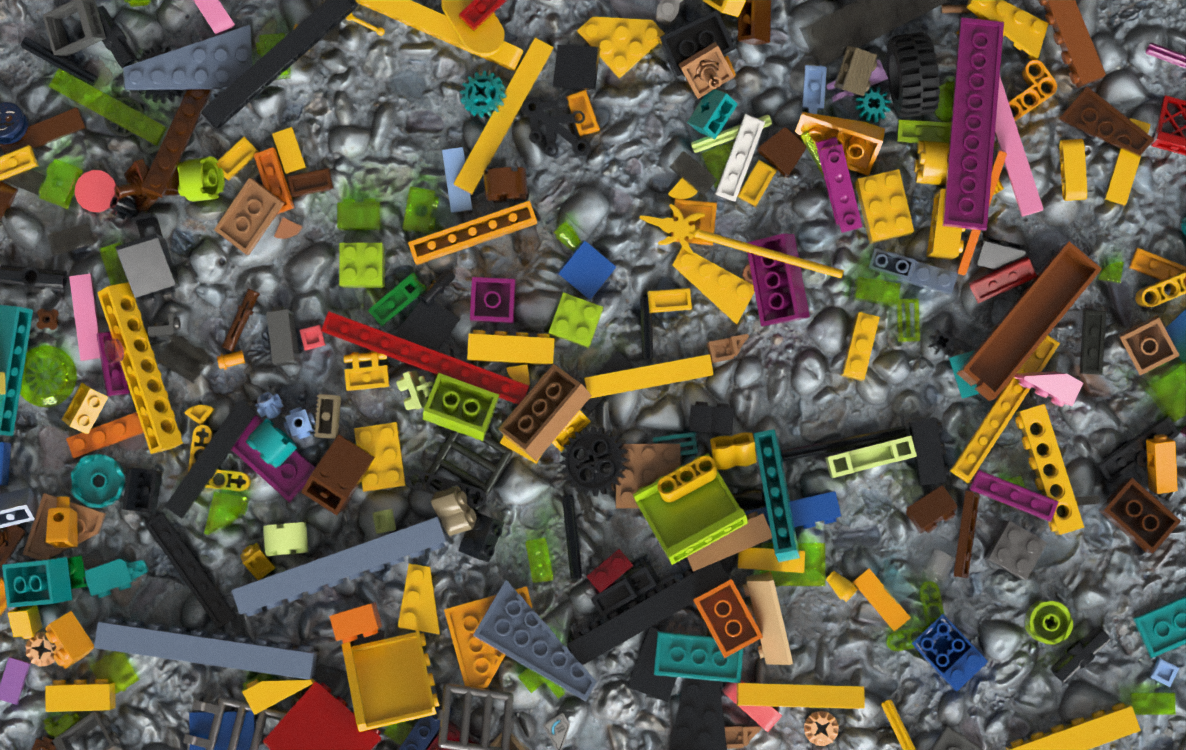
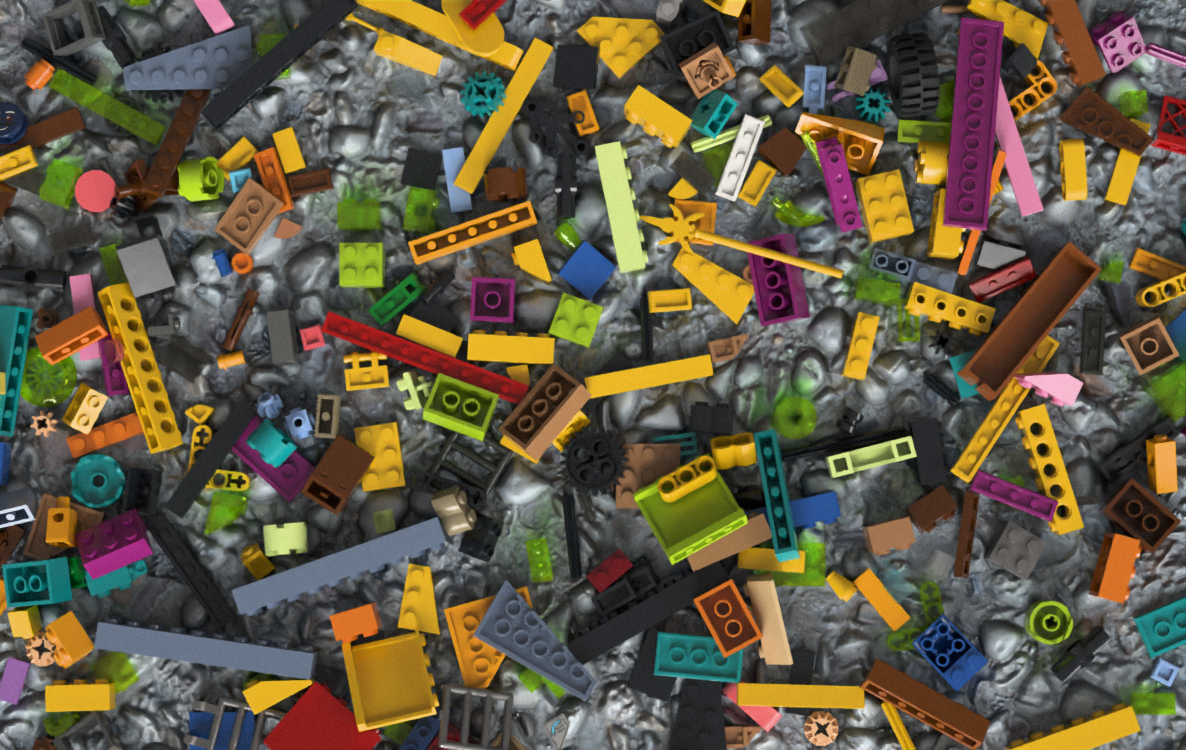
none -> orange brick [24,58,55,91]
none -> light nougat gear [30,411,59,437]
none -> orange brick [35,306,108,365]
none -> magenta brick [75,508,154,580]
none -> blue pin [212,249,234,277]
none -> medium azure tile [228,167,252,193]
none -> orange tile [231,252,254,274]
none -> yellow slope [374,30,443,76]
none -> yellow tile [396,314,463,358]
none -> black piece [400,148,443,192]
none -> yellow slope [511,239,552,283]
none -> black piece [555,153,577,219]
none -> yellowish green brick [595,141,648,273]
none -> yellow brick [624,85,692,149]
none -> yellow tile [759,64,804,108]
none -> clear neon green bar [770,197,825,227]
none -> clear neon green brick [772,396,817,439]
none -> black tile [785,648,815,716]
none -> black wheel [835,407,864,436]
none -> dark orange brick [860,659,991,750]
none -> medium nougat brick [862,516,916,556]
none -> yellow brick [903,282,996,337]
none -> black axle [923,373,961,406]
none -> black slope [1001,43,1037,78]
none -> orange brick [1088,533,1141,603]
none -> magenta bracket [1089,11,1147,73]
none -> clear neon green brick [1119,90,1149,117]

